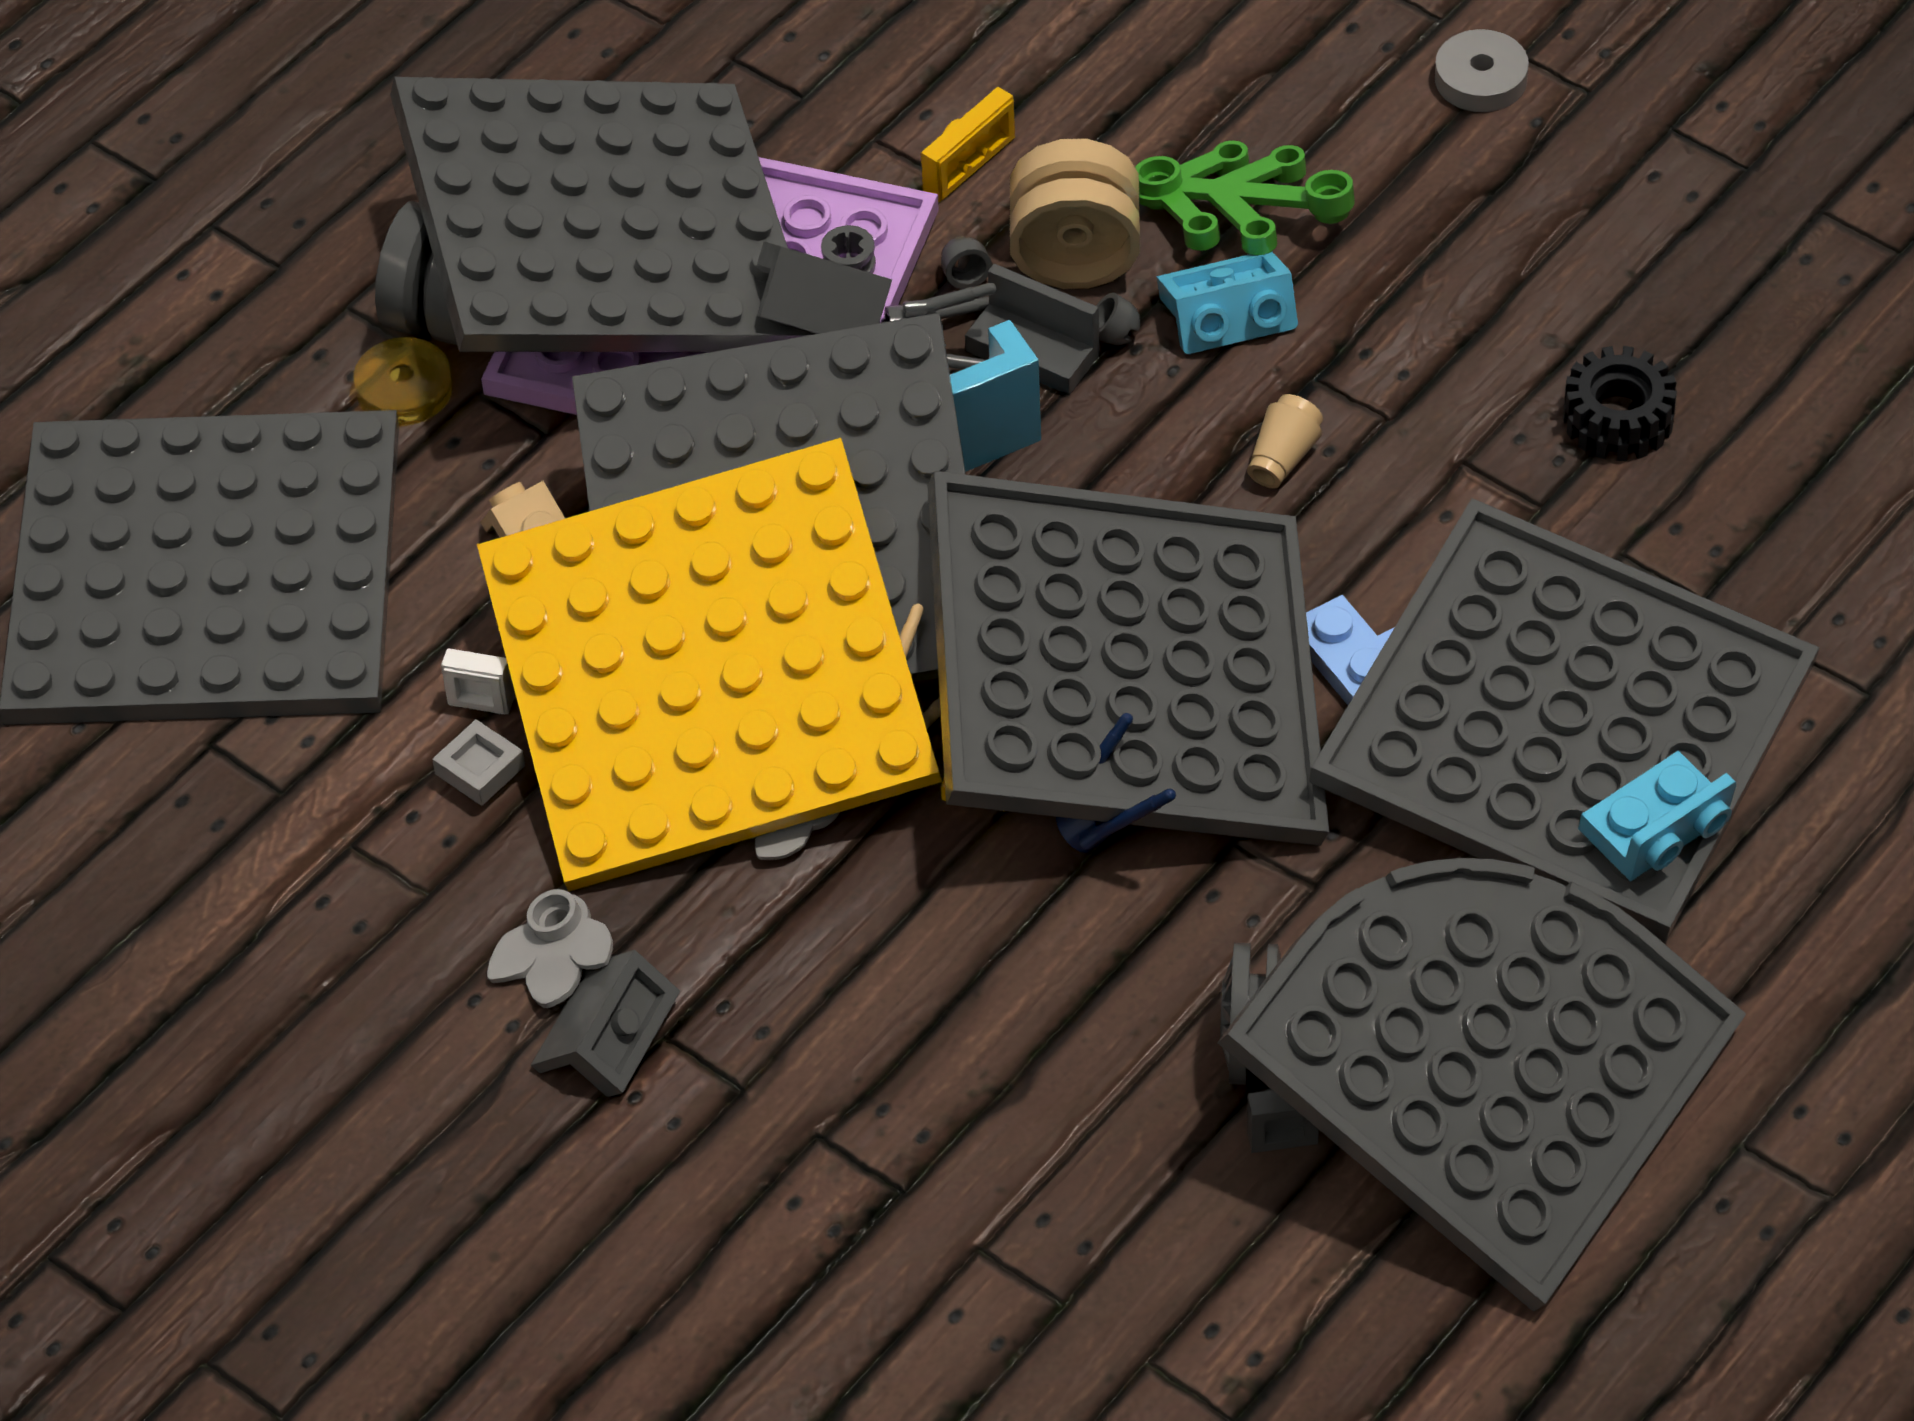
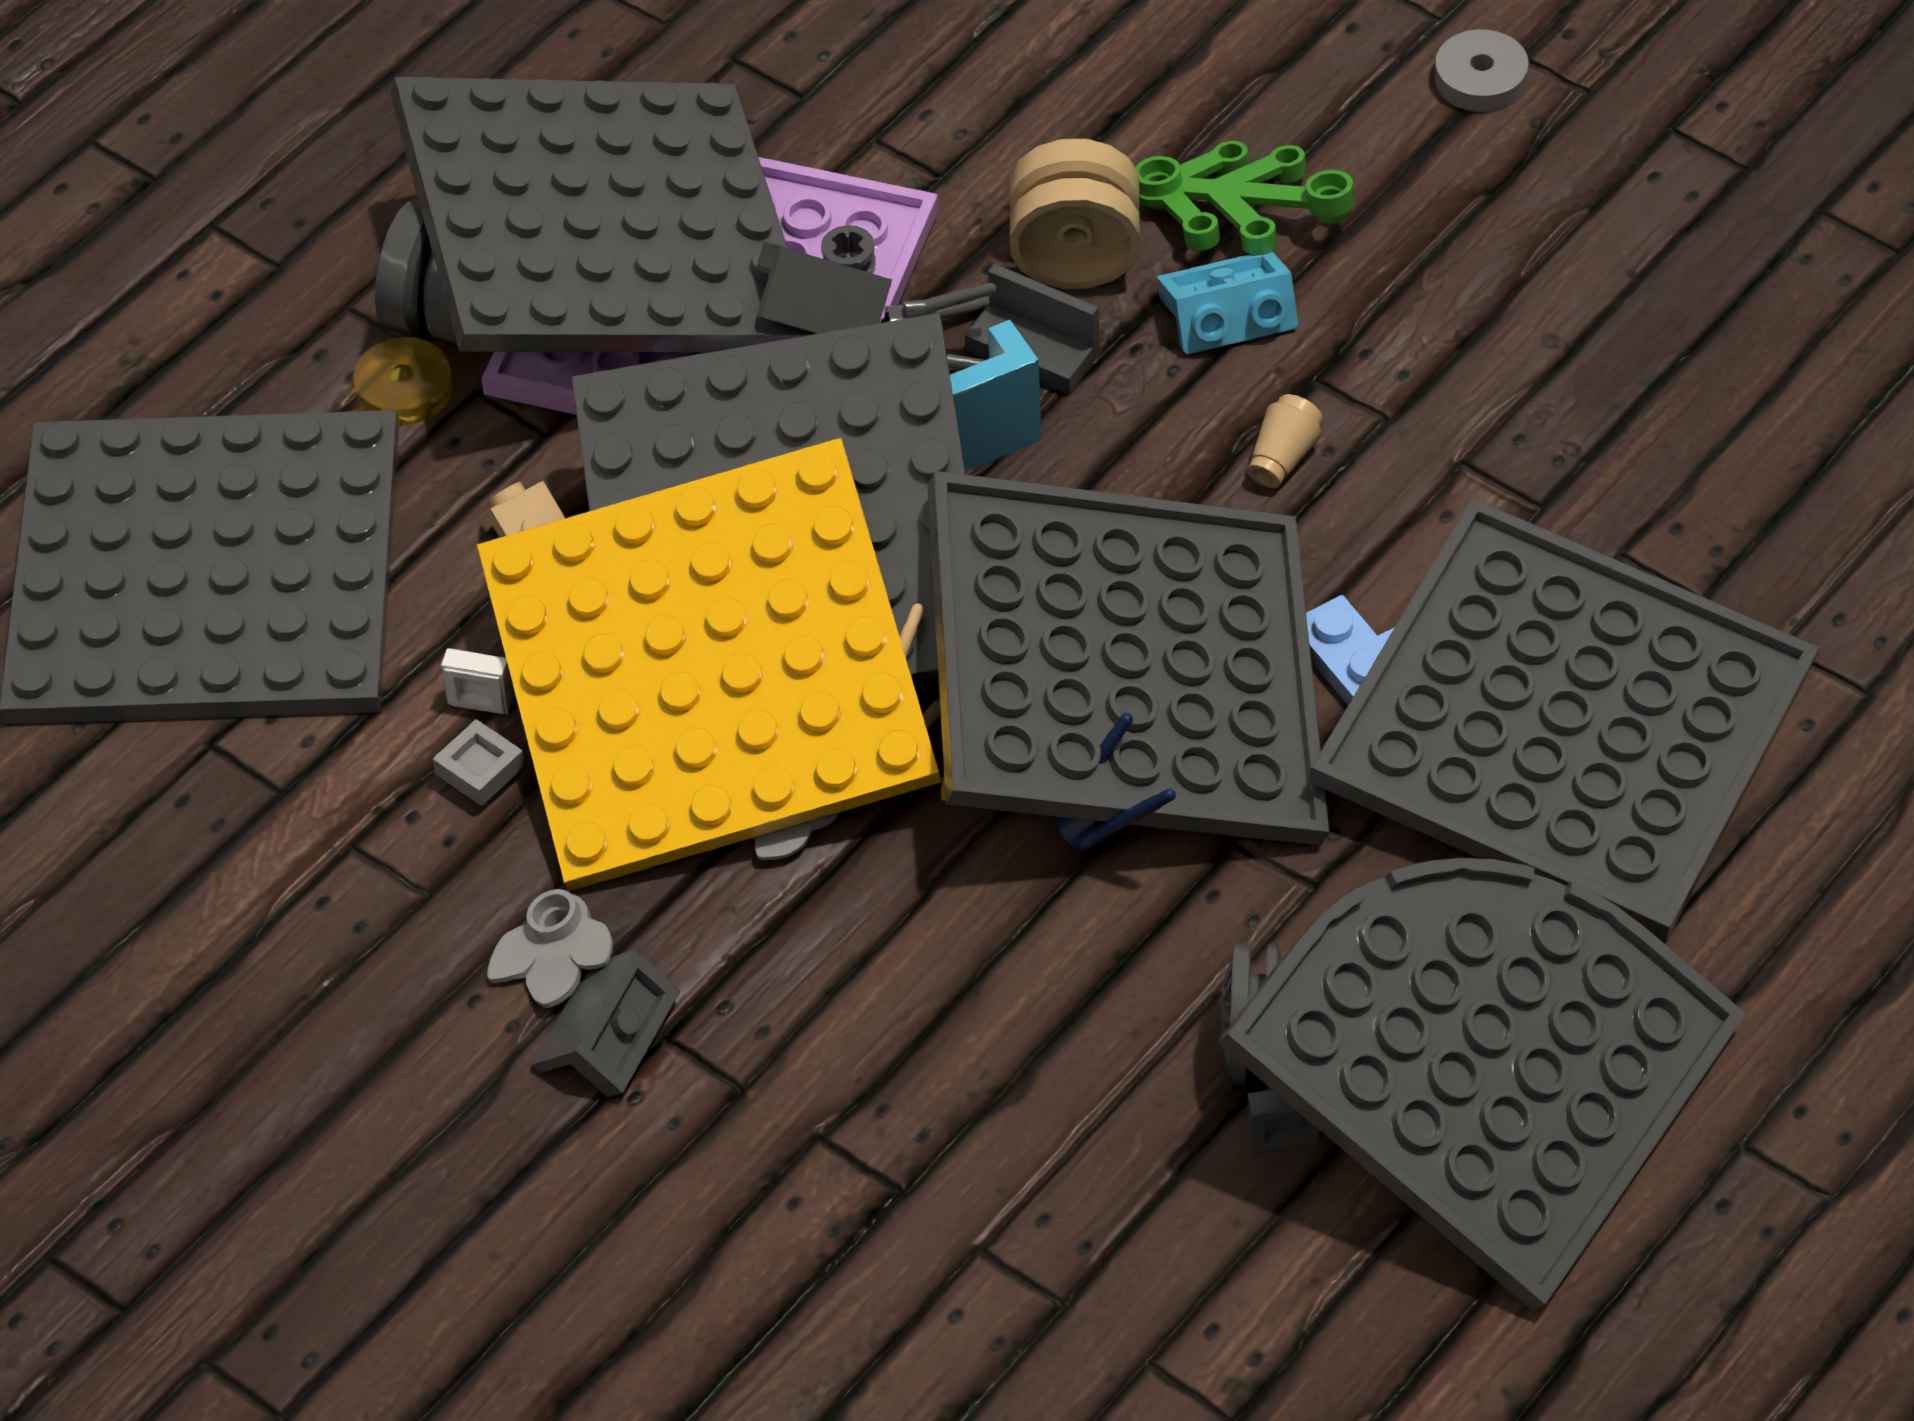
yellow plate [921,87,1015,203] -> none
dark grey hinge [941,236,992,289] -> none
dark grey hinge [1096,292,1140,346] -> none
black tyre [1563,346,1677,461] -> none
medium azure bracket [1578,751,1737,882] -> none

